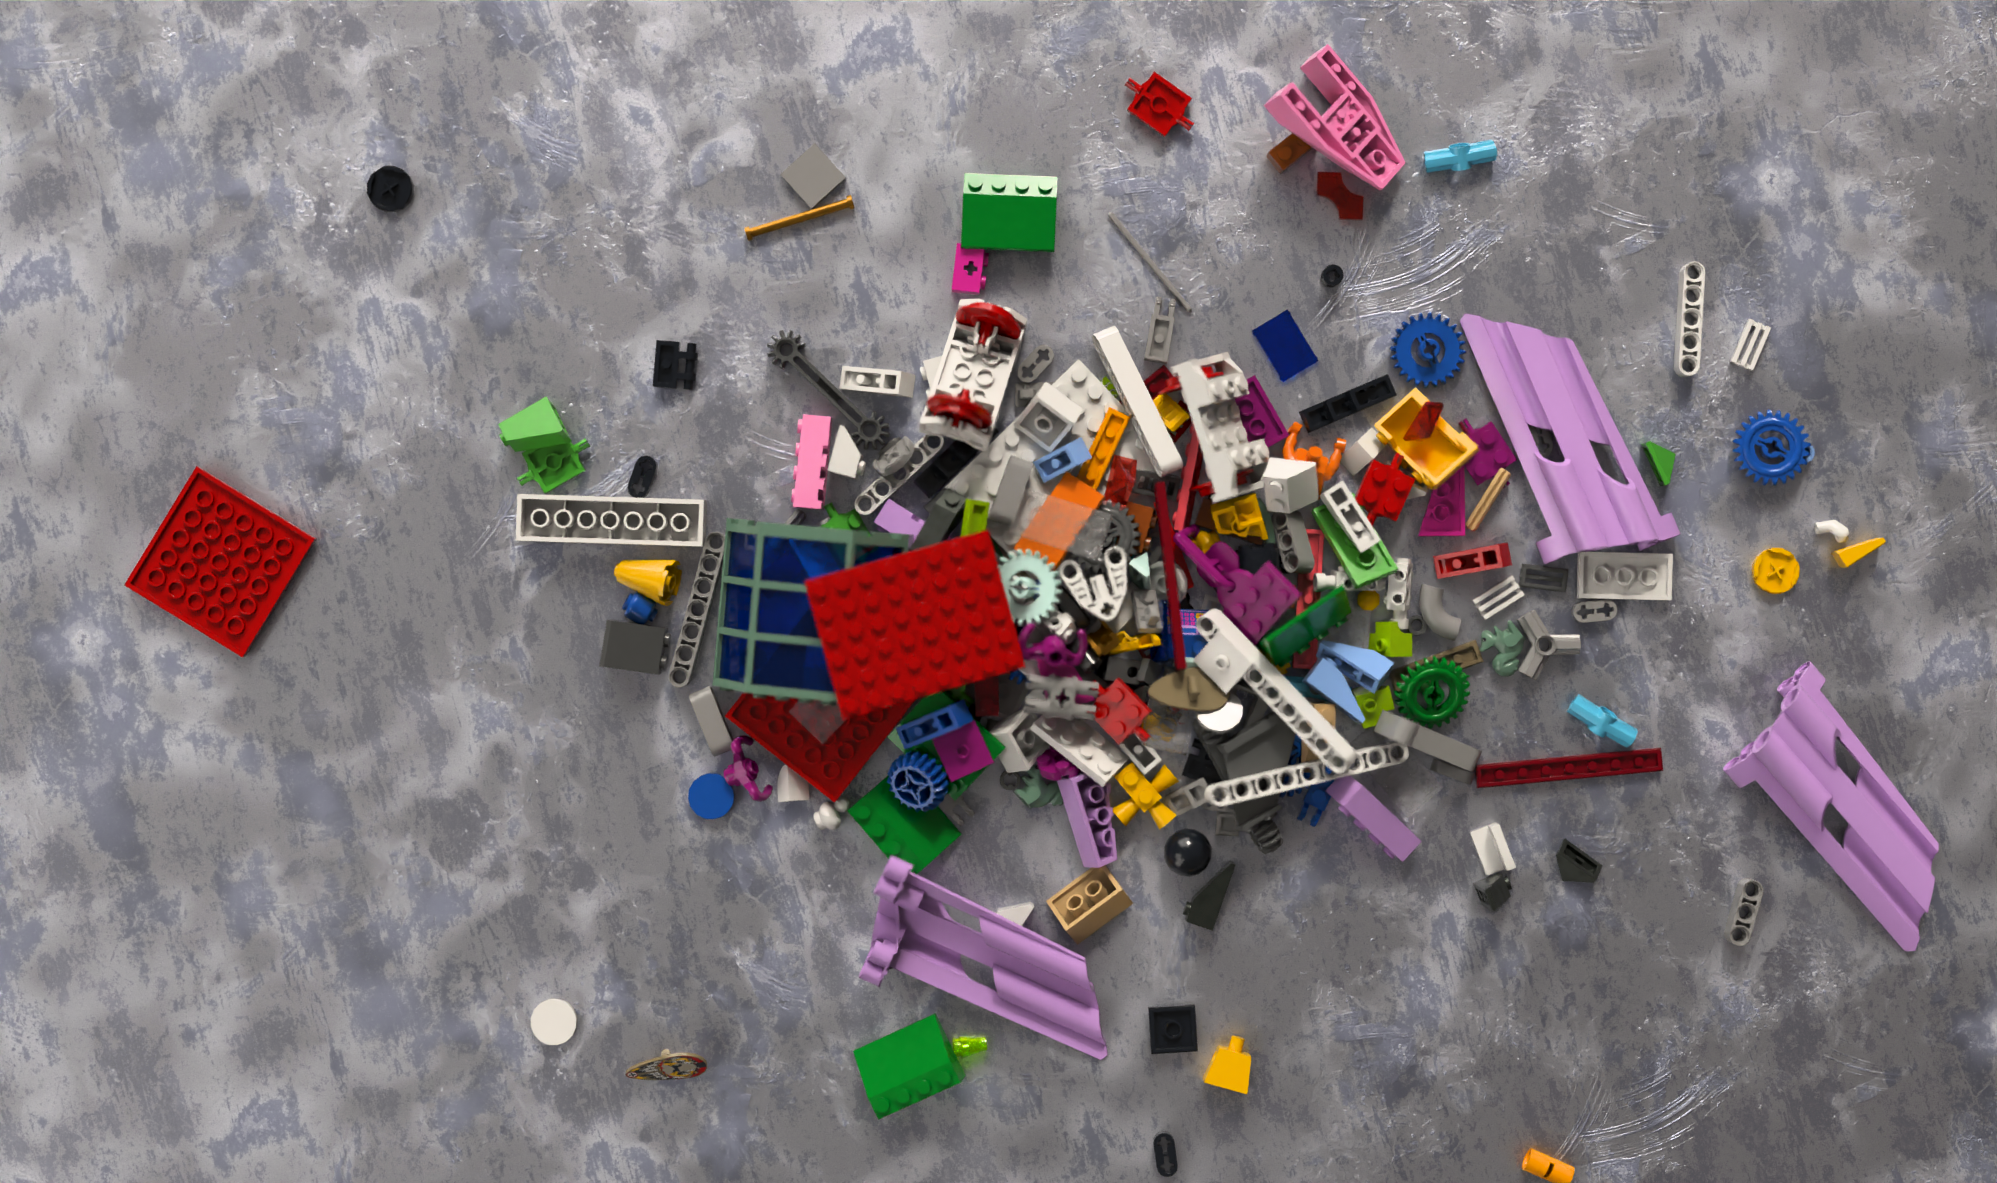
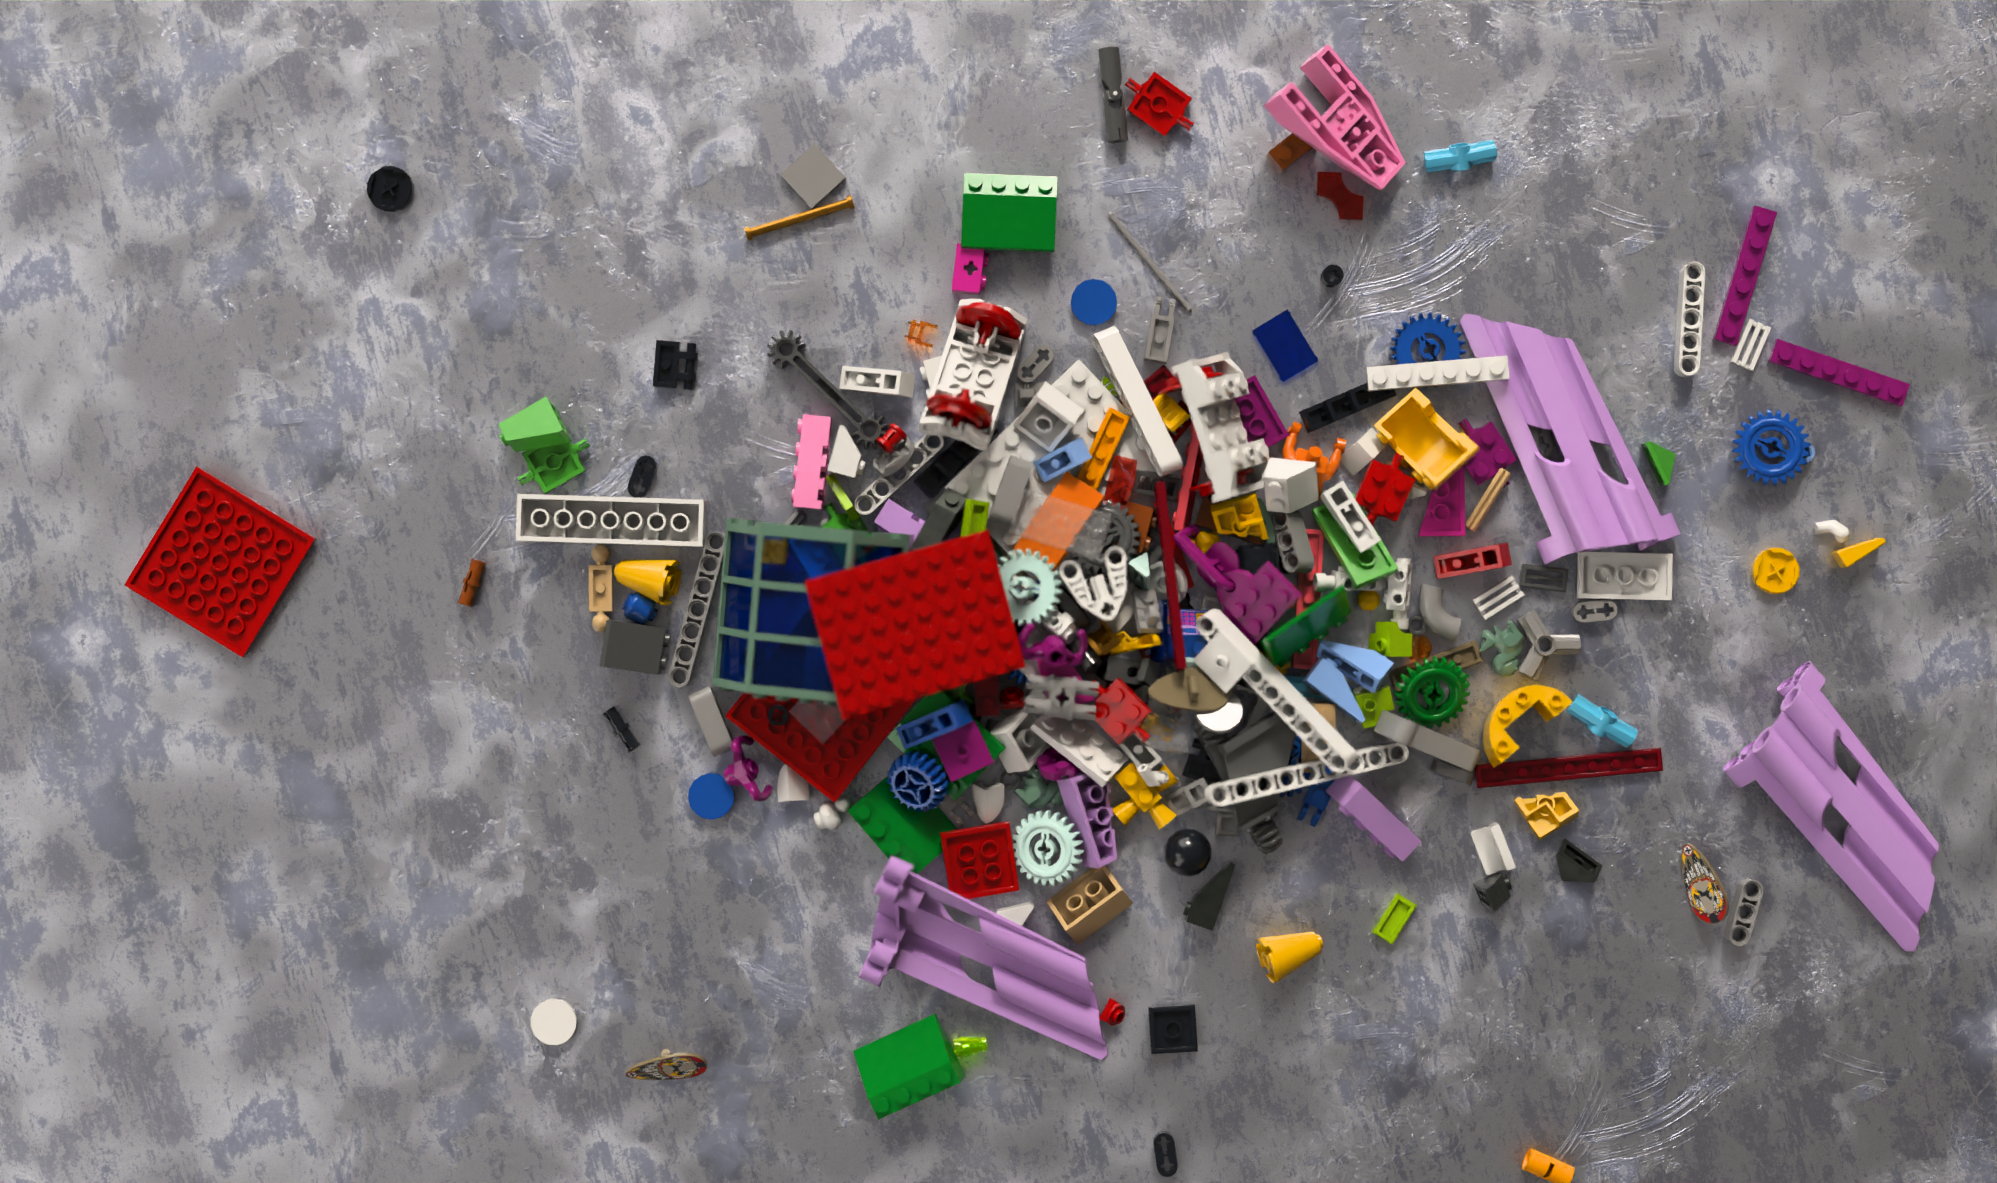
yellow torso [1203,1035,1251,1094] -> none
clear red slope [1403,401,1444,442] -> none
none -> dark orange pin [458,559,486,607]
none -> tan plate [589,544,613,632]
none -> black pin [602,706,641,753]
none -> clear yellow tile [761,539,788,565]
none -> black bush [768,705,789,726]
none -> lime tile [826,473,859,521]
none -> red bush [876,423,907,454]
none -> clear orange piece [904,320,938,348]
none -> red plate [940,821,1019,899]
none -> white brick [972,781,1004,824]
none -> red plate [1001,687,1025,709]
none -> light aqua gear [1012,810,1084,887]
none -> blue tile [1071,279,1117,326]
none -> dark grey piece [1098,47,1128,143]
none -> red plate [1100,998,1125,1026]
none -> white arm [1137,764,1169,787]
none -> yellow cone [1256,931,1324,983]
none -> white plate [1366,356,1510,391]
none -> lime tile [1372,893,1417,945]
none -> clear orange plate [1409,636,1432,660]
none -> yellow cylinder [1482,685,1573,767]
none -> yellow slope [1514,792,1579,841]
none -> shield [1681,843,1729,924]
none -> magenta plate [1712,205,1777,346]
none -> magenta plate [1768,339,1910,407]

